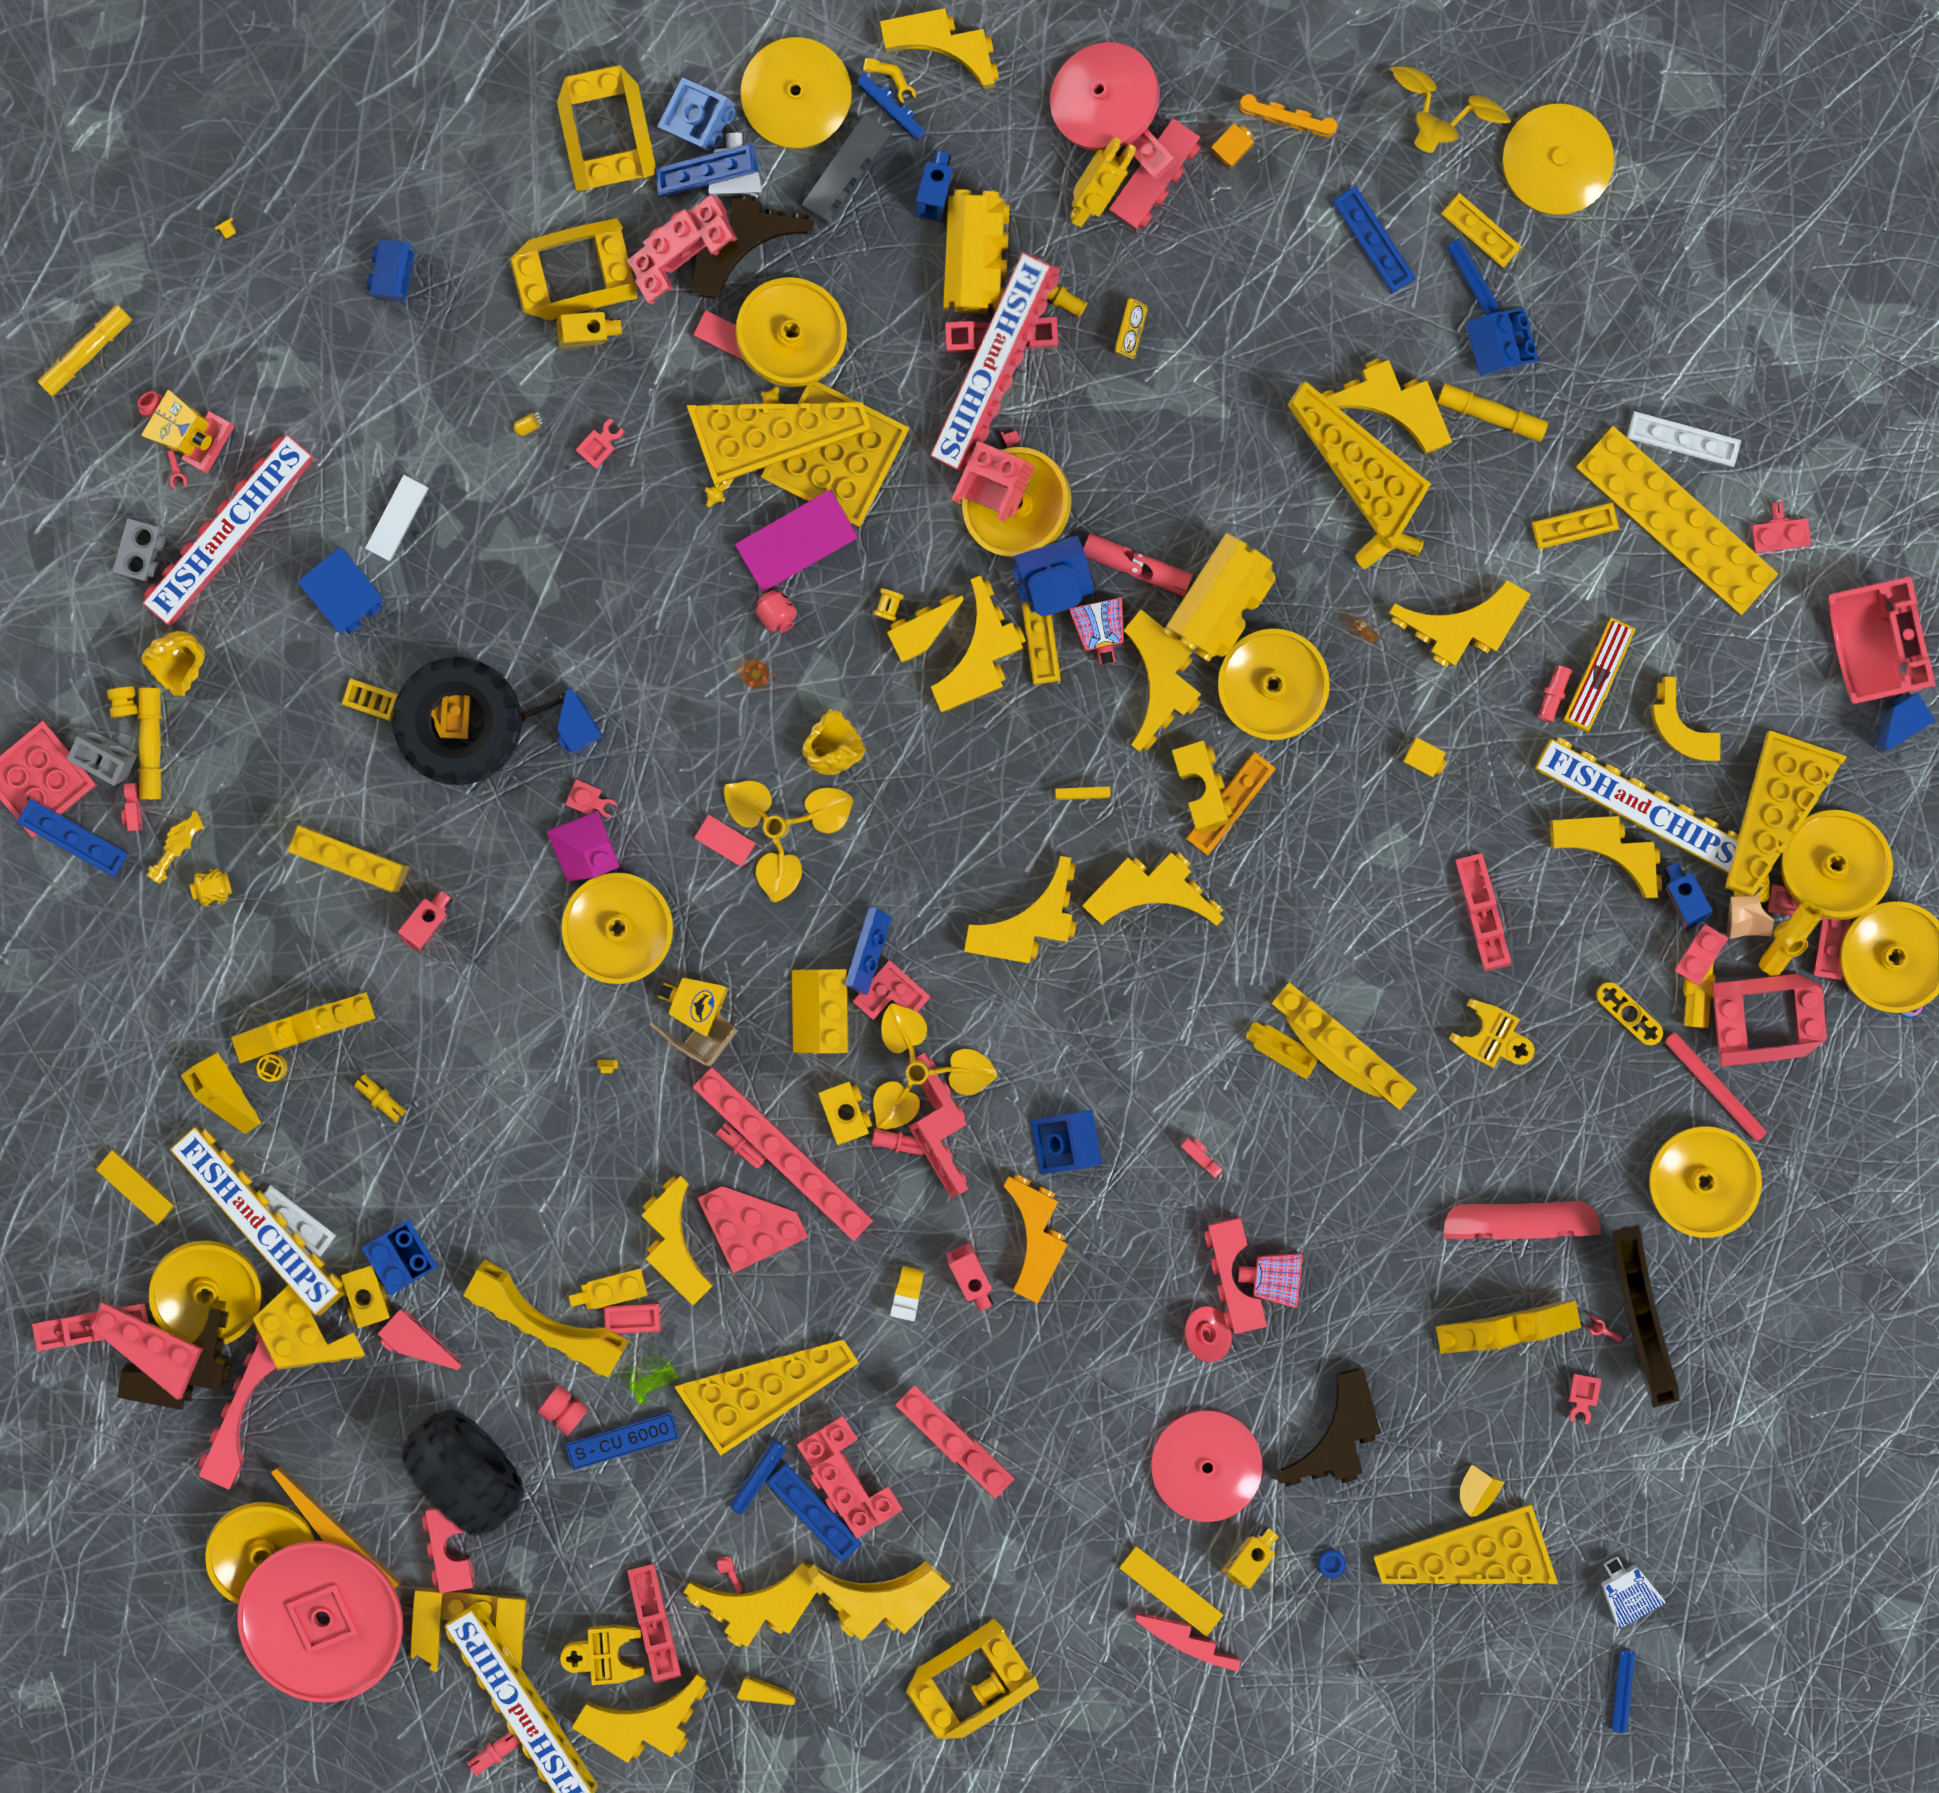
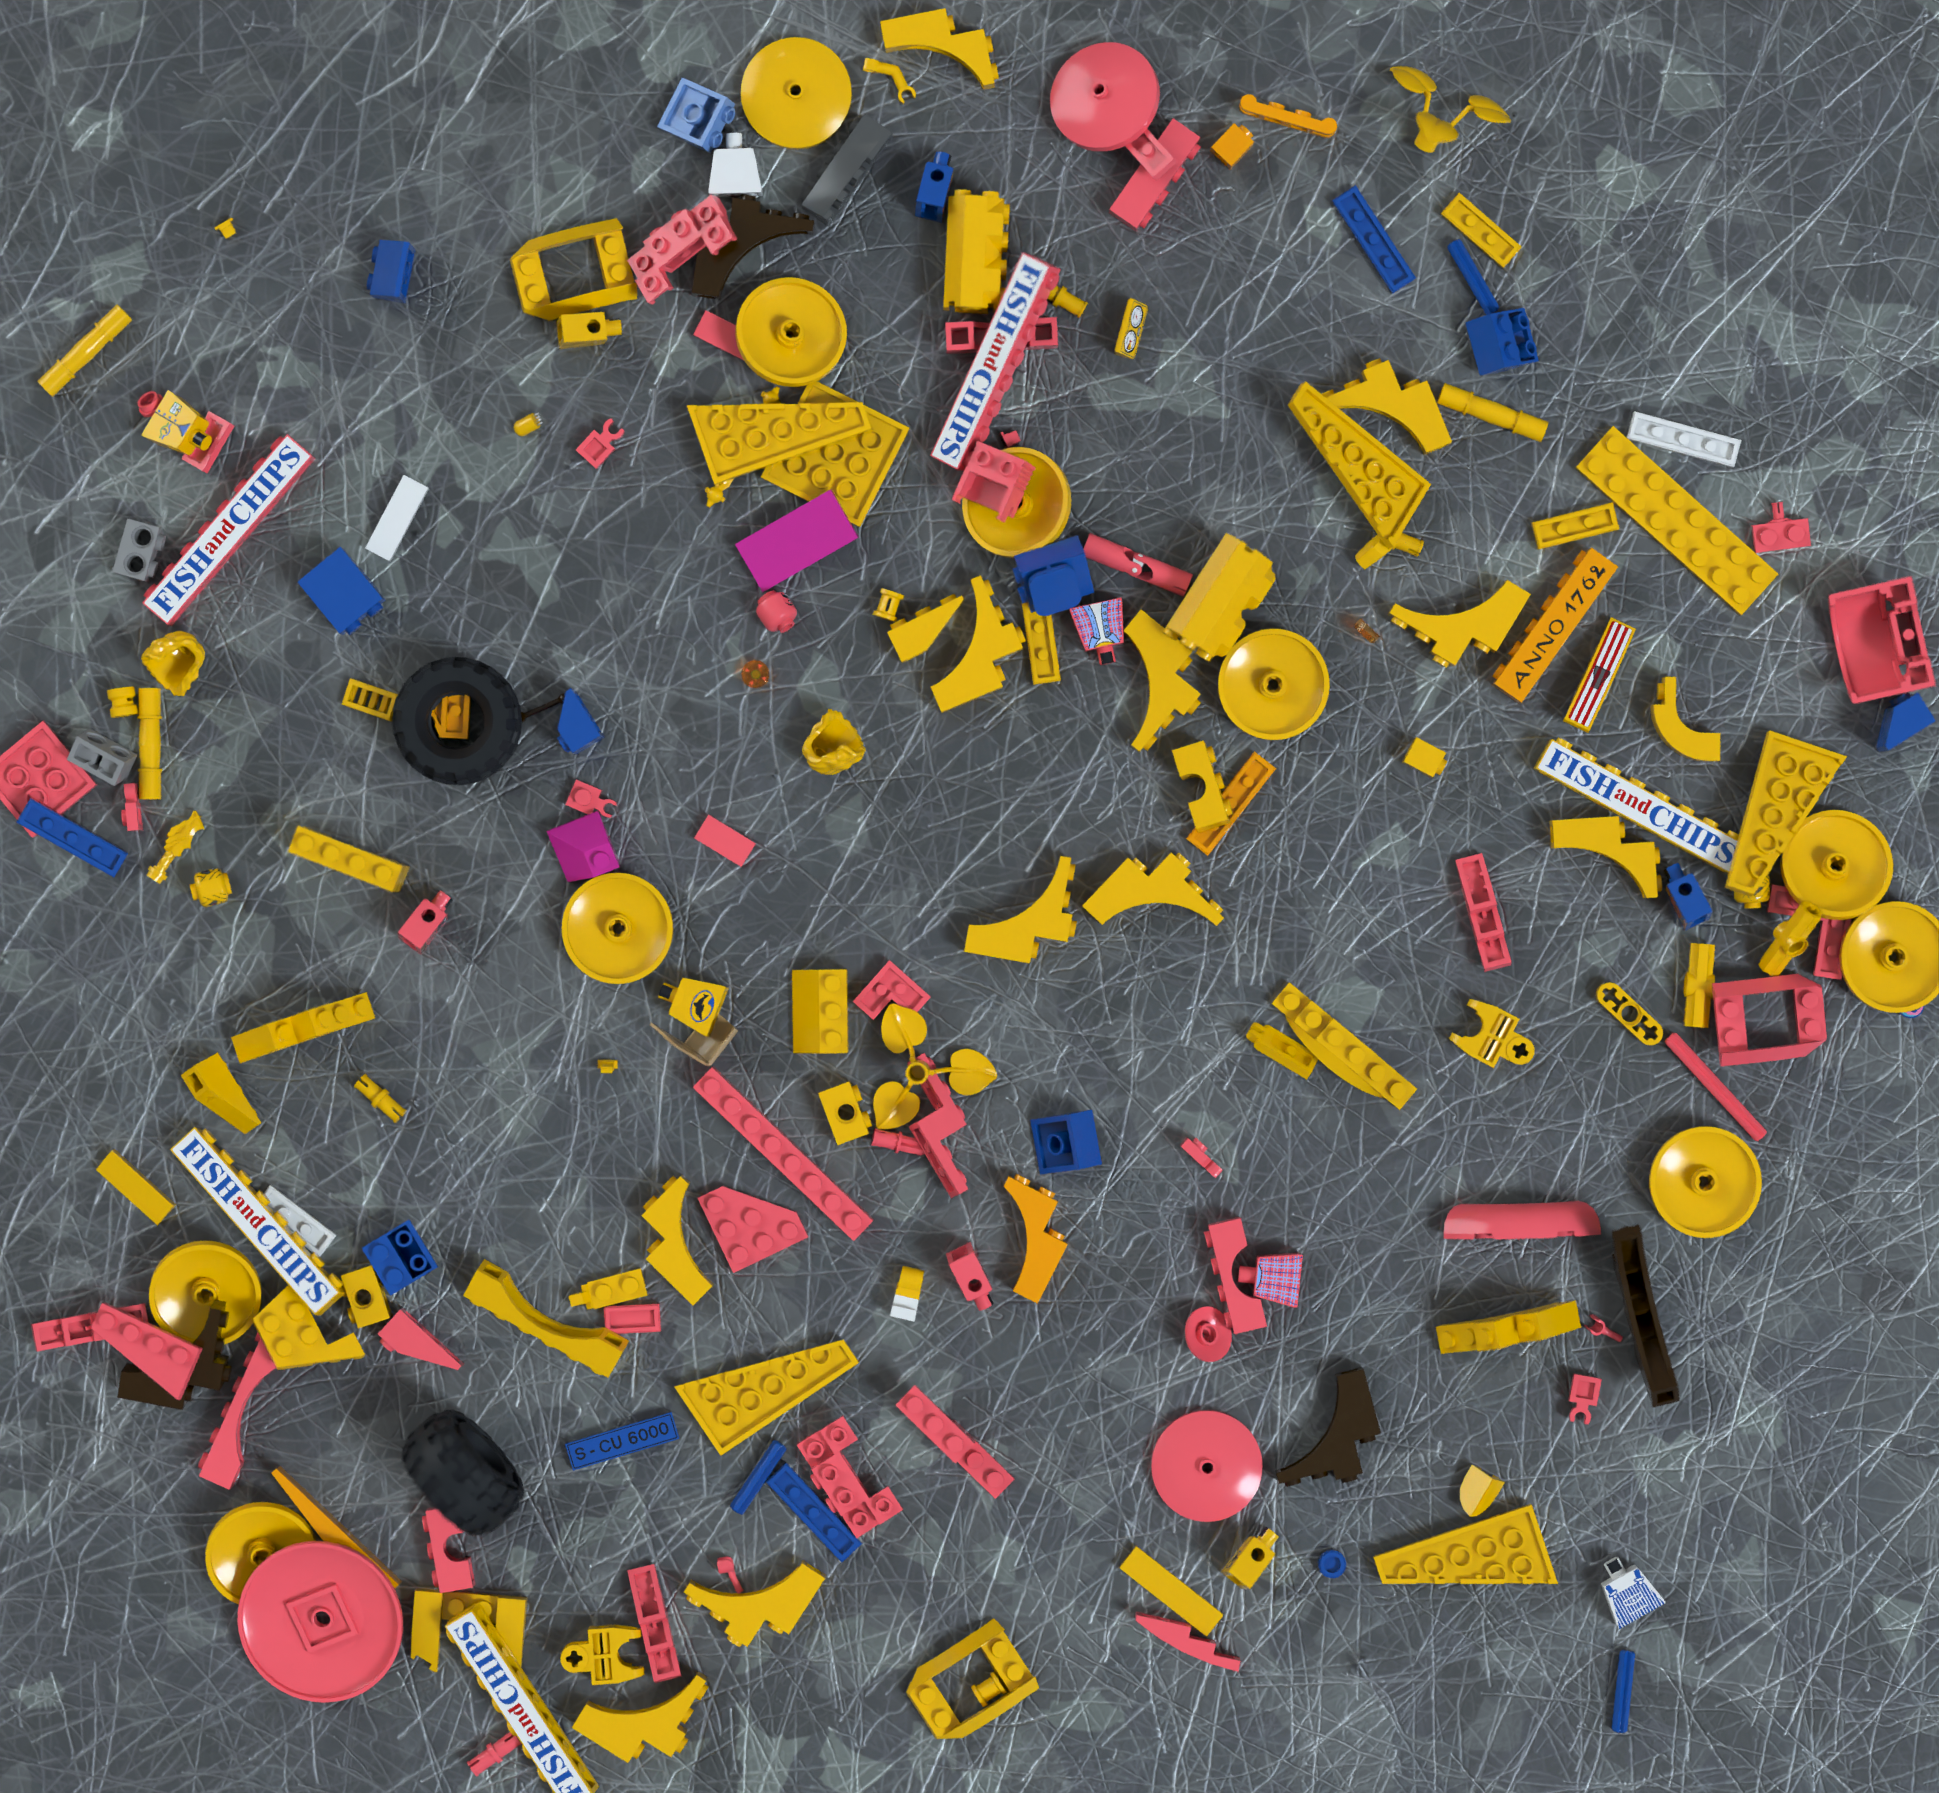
coral hand [167,450,188,489] -> none
yellow wheel [256,1054,288,1082] -> none
coral wheel [537,1384,590,1437] -> none
yellow wedge [557,65,656,191] -> none
clear neon green piece [627,1363,679,1405] -> none
blue tile [655,144,759,197] -> none
coral axle [716,1122,767,1169] -> none
yellow plant [724,781,854,902] -> none
yellow slope [736,1675,797,1705] -> none
yellow arch [807,1560,951,1641] -> none
blue plate [845,907,892,995] -> none
blue plate [857,73,925,141] -> none
yellow tile [1055,787,1111,800] -> none
yellow hinge [1070,137,1136,227] -> none
yellow dish [1502,104,1614,216] -> none
coral pin [1537,665,1572,723] -> none
coral plate [1674,923,1728,986] -> none
light nougat slope [1726,896,1774,939] -> none
none -> light orange brick [1492,547,1618,704]

